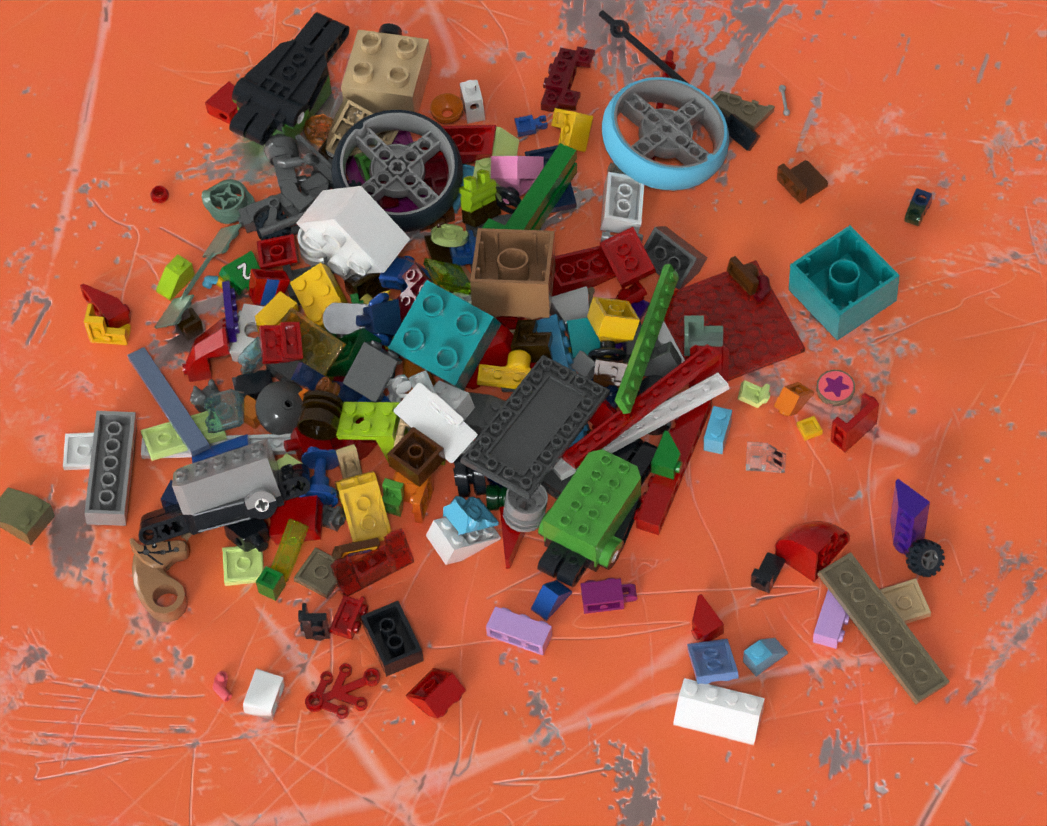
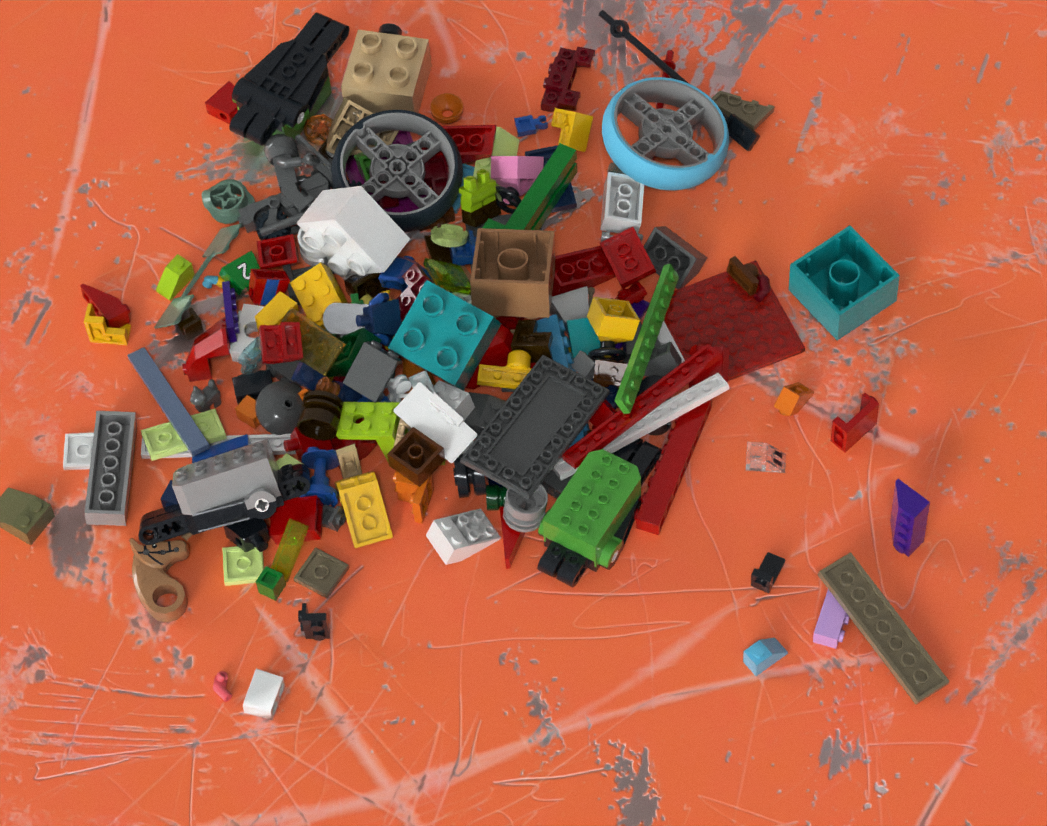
red plate [150,186,169,203] -> none
clear light blue slope [203,389,244,433] -> none
red plant [305,663,380,719] -> none
red bracket [329,595,368,640] -> none
clear red bracket [330,528,414,597] -> none
reddish brown slope [332,538,380,559] -> none
black brick [361,601,424,677] -> none
bright green slope [382,478,404,517] -> none
red slope [405,668,466,719] -> none
medium azure slope [443,496,499,535] -> none
white torso [460,80,485,124] -> none
lavender brick [486,606,552,656] -> none
blue slope [531,580,572,621] -> none
magenta brick [580,578,637,614] -> none
green slope [651,431,683,480] -> none
white slope [673,678,765,745] -> none
sand green panel [684,315,723,356] -> none
medium blue plate [687,639,739,684] -> none
red slope [691,594,724,642] -> none
medium azure brick [704,406,732,455] -> none
yellowish green bracket [738,380,770,408] -> none
red brick [775,521,850,582] -> none
reddish brown bracket [777,160,828,204] -> none
light grey hinge [779,85,790,116] -> none
yellow tile [796,415,823,441] -> none
tile [816,370,855,406] -> none
tan plate [880,578,931,624] -> none
leg [904,188,932,226] -> none
black wheel [906,539,945,577] -> none

